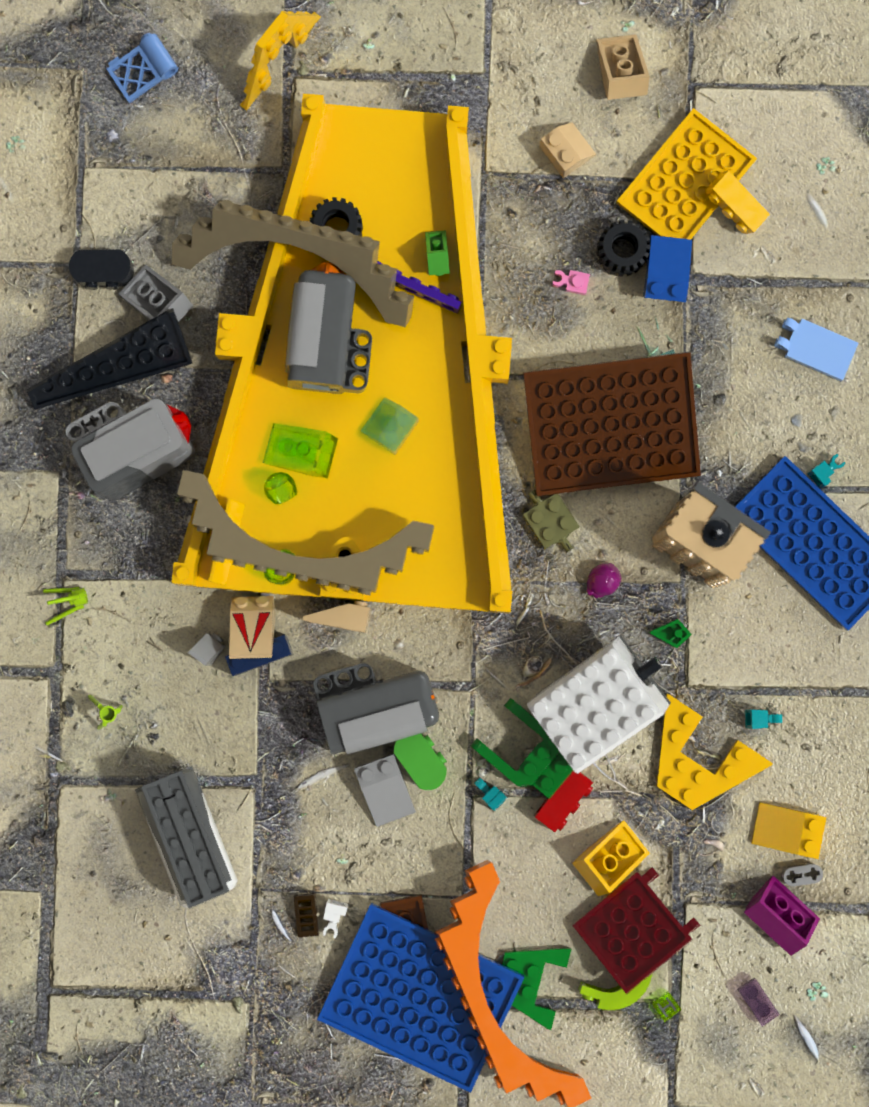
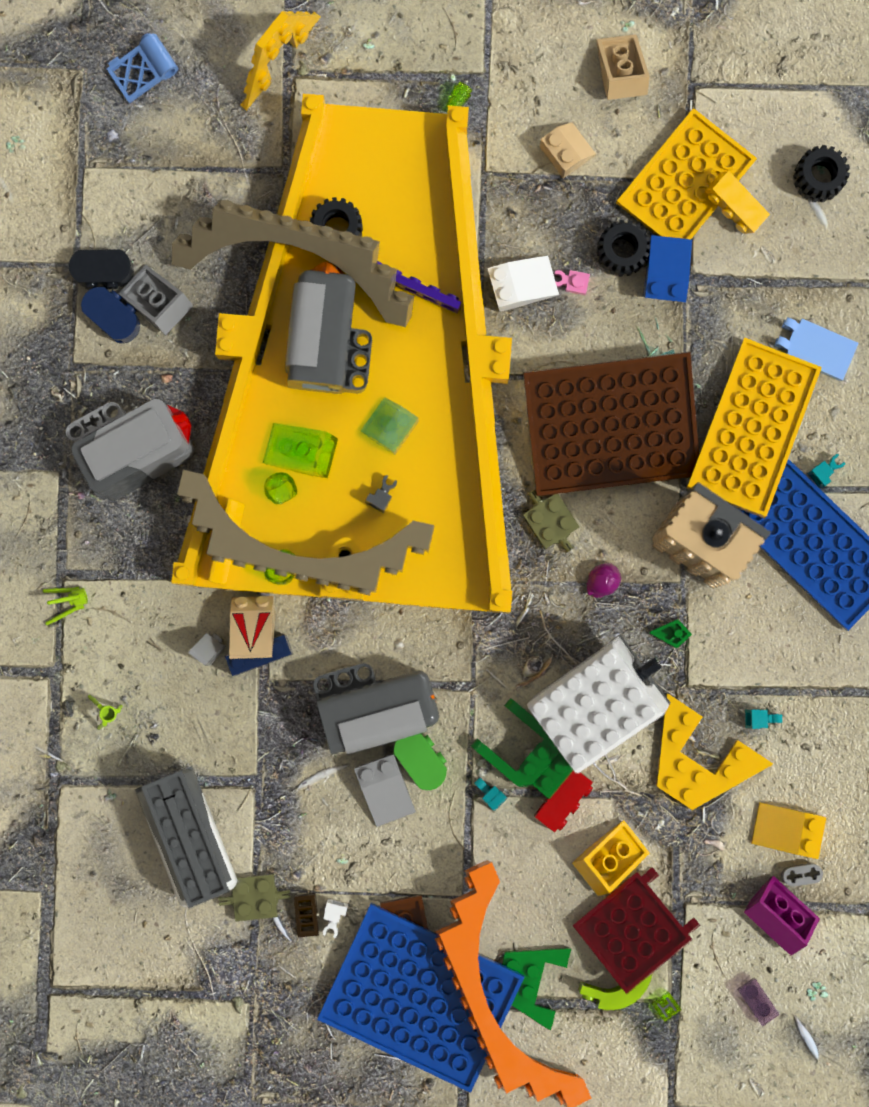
black wing [27,308,193,410] -> none
tan slope [303,601,372,634] -> none
bright green slope [425,230,450,276] -> none
none -> dark blue brick [81,287,140,344]
none -> olive plate [219,874,291,922]
none -> dark grey piece [365,475,397,514]
none -> clear neon green cone [445,81,472,109]
none -> white slope [488,256,559,312]
none -> yellow plate [687,337,822,519]
none -> black tyre [793,145,850,202]

